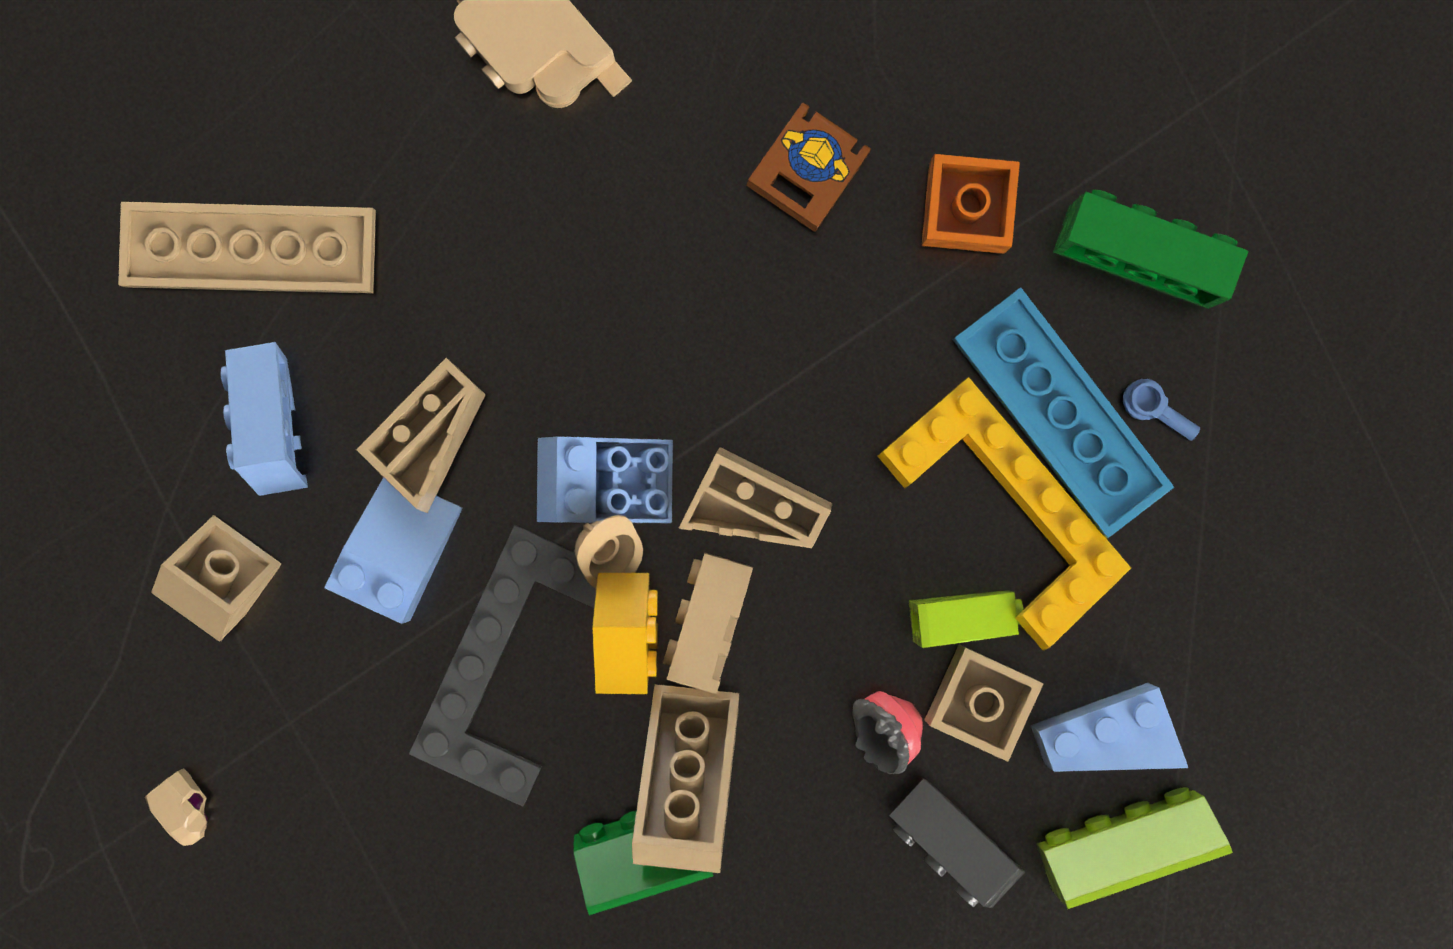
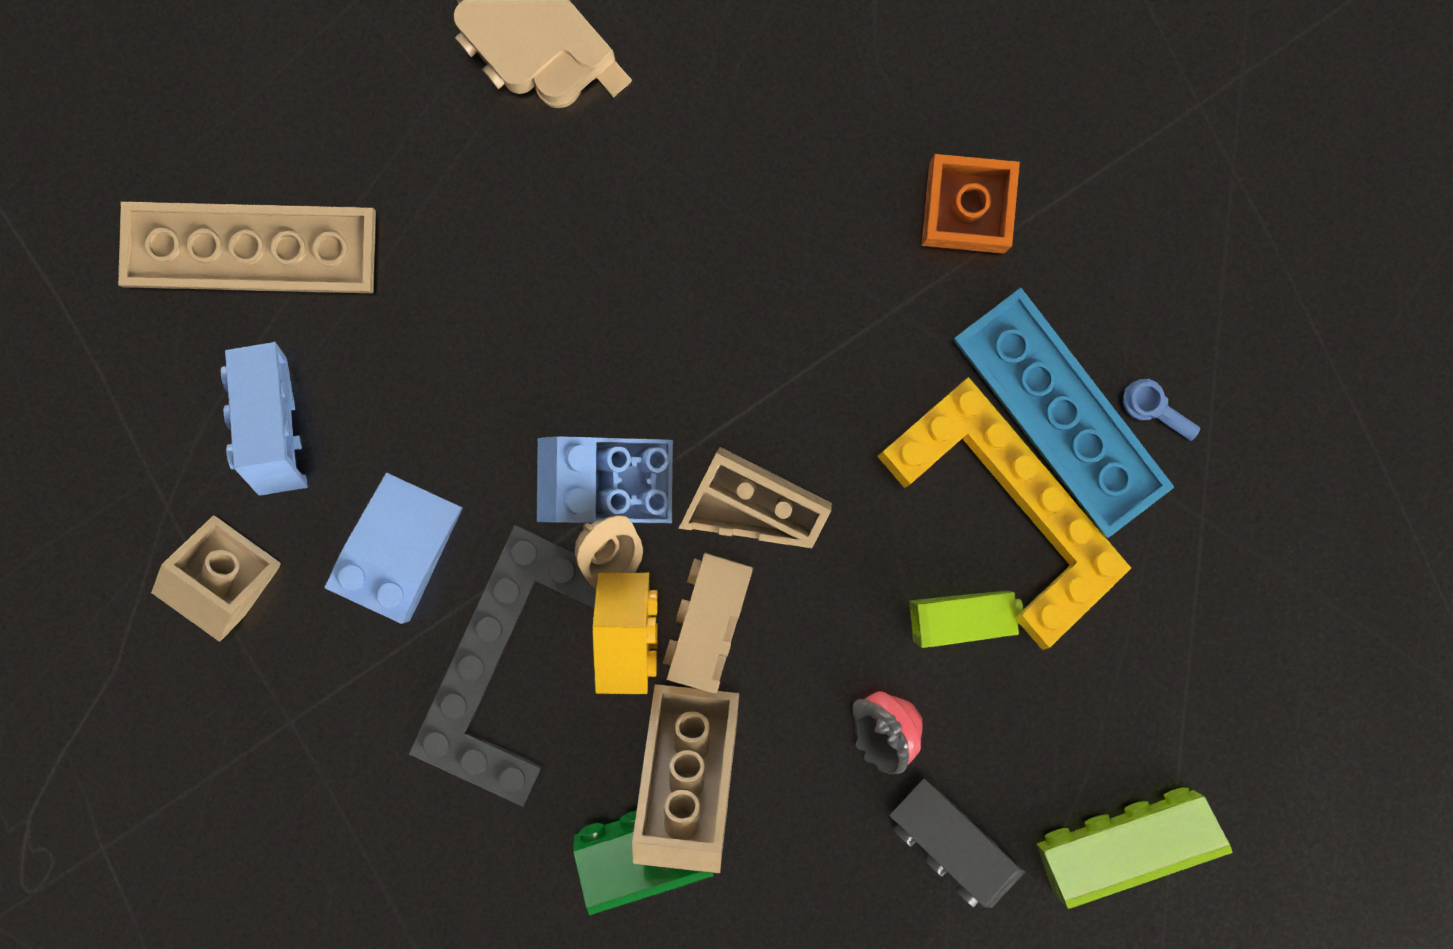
tan rock [145,768,208,846] -> none
tan wedge [356,358,486,513] -> none
dark orange container [746,103,872,232] -> none
tan brick [925,644,1043,762] -> none
light blue wedge [1030,683,1188,772] -> none
green brick [1053,190,1248,309] -> none

